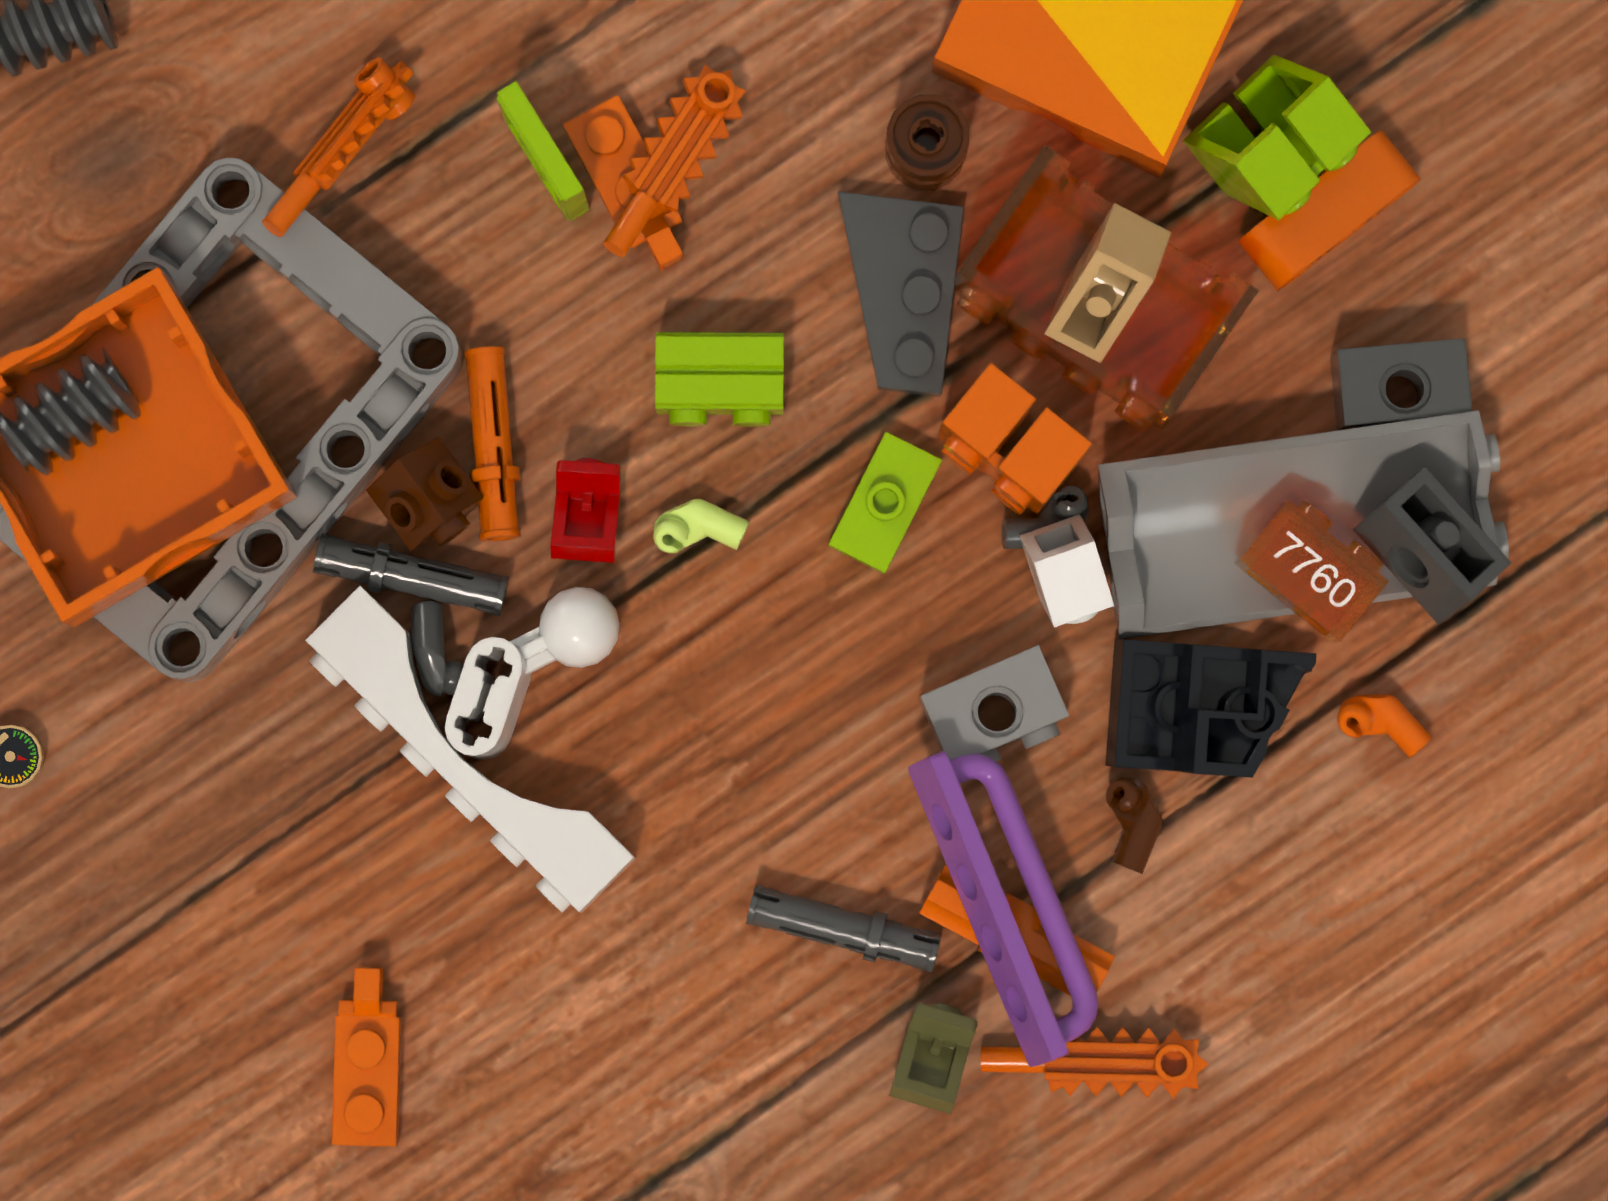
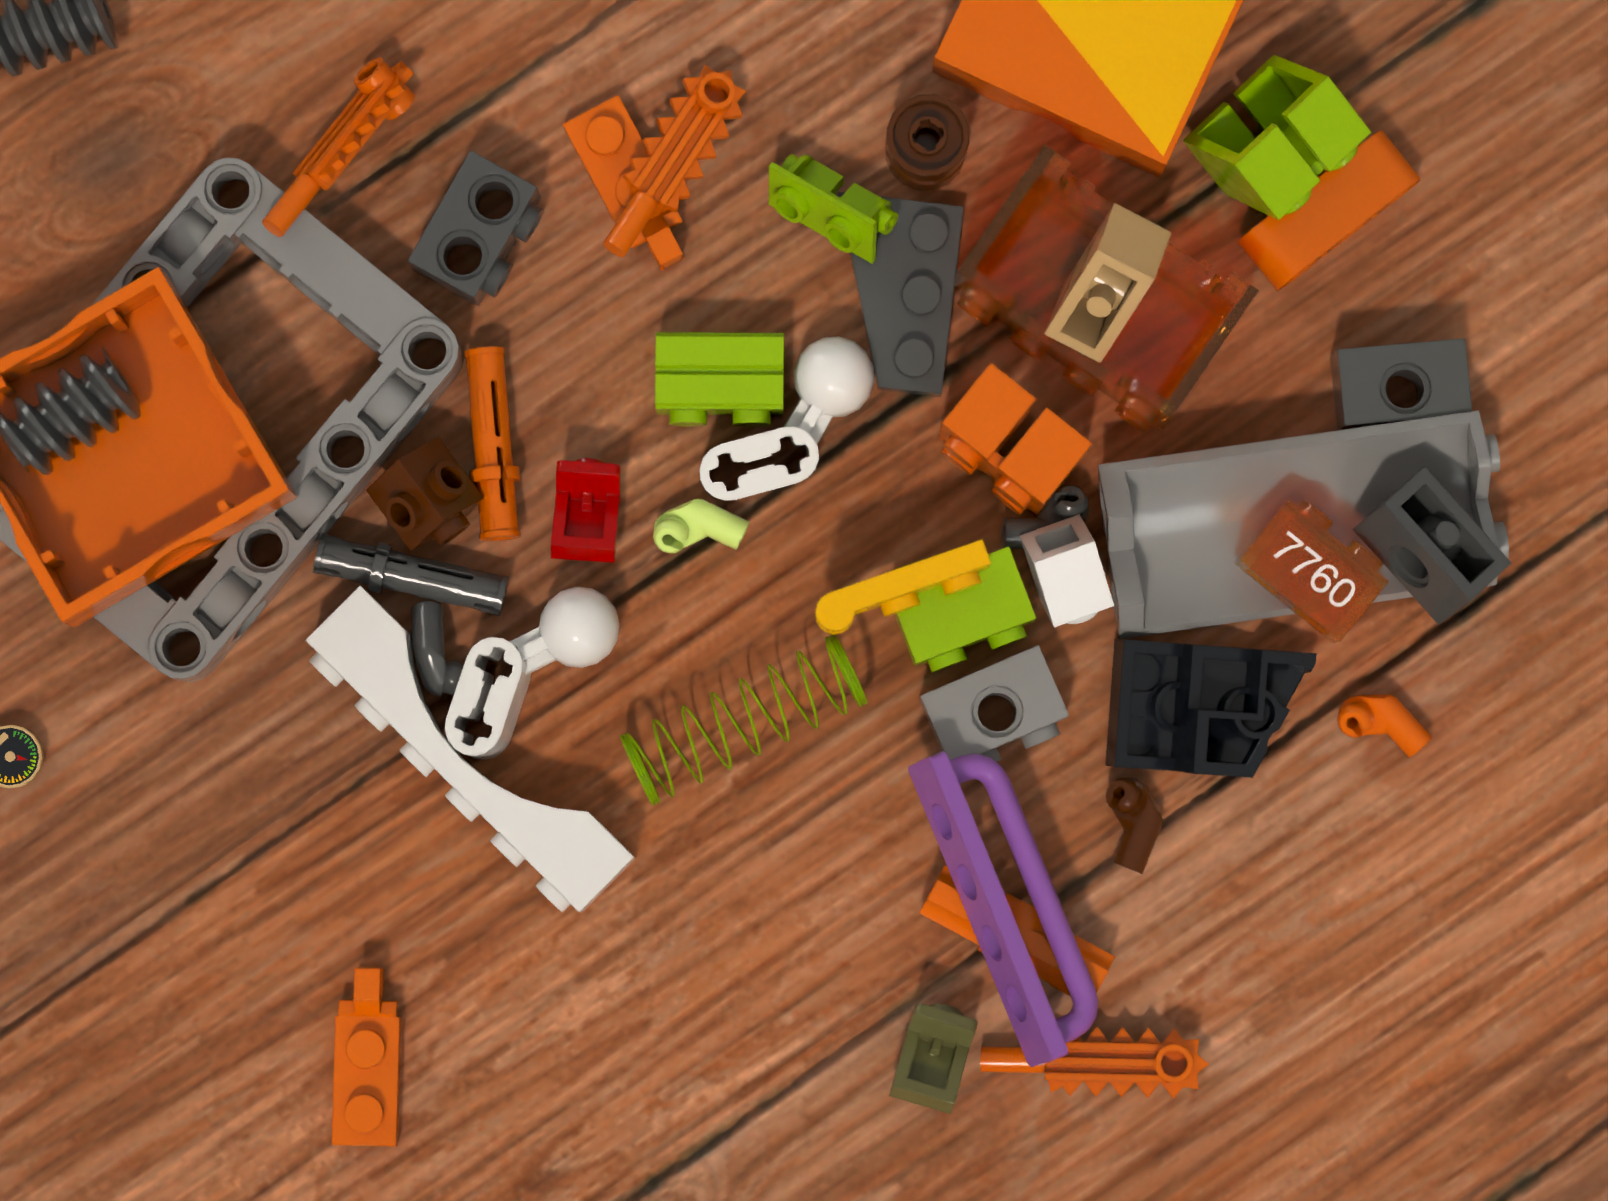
lime tile [496,81,589,222] -> none
dark grey pin [746,884,942,973] -> none
lime plate [828,432,942,575] -> none
none -> dark grey brick [408,150,544,307]
none -> lime piece [619,635,868,806]
none -> white beam [699,336,875,501]
none -> lime hinge [769,154,898,264]
none -> yellow plate [815,539,991,635]
none -> lime brick [894,546,1036,673]

